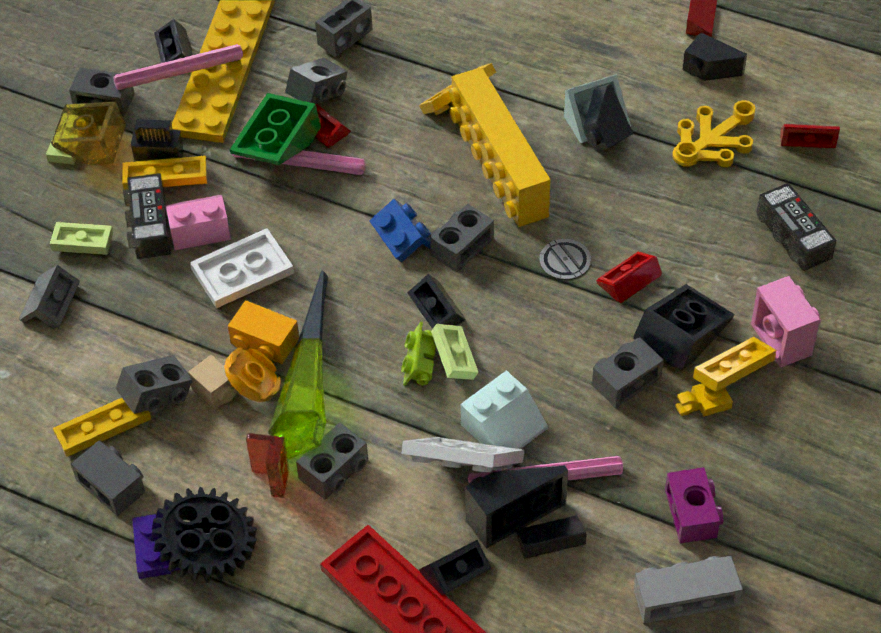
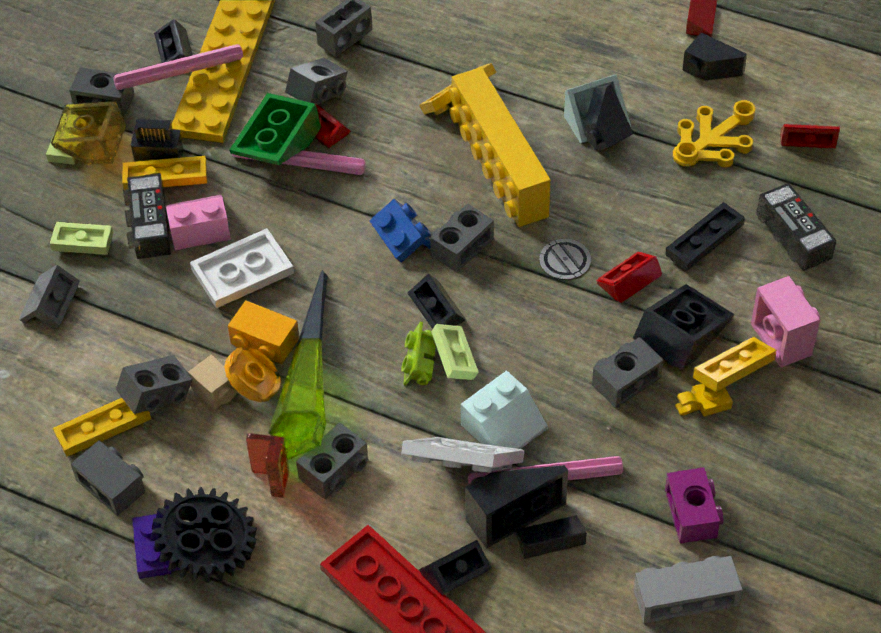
none -> black plate [665,202,745,271]

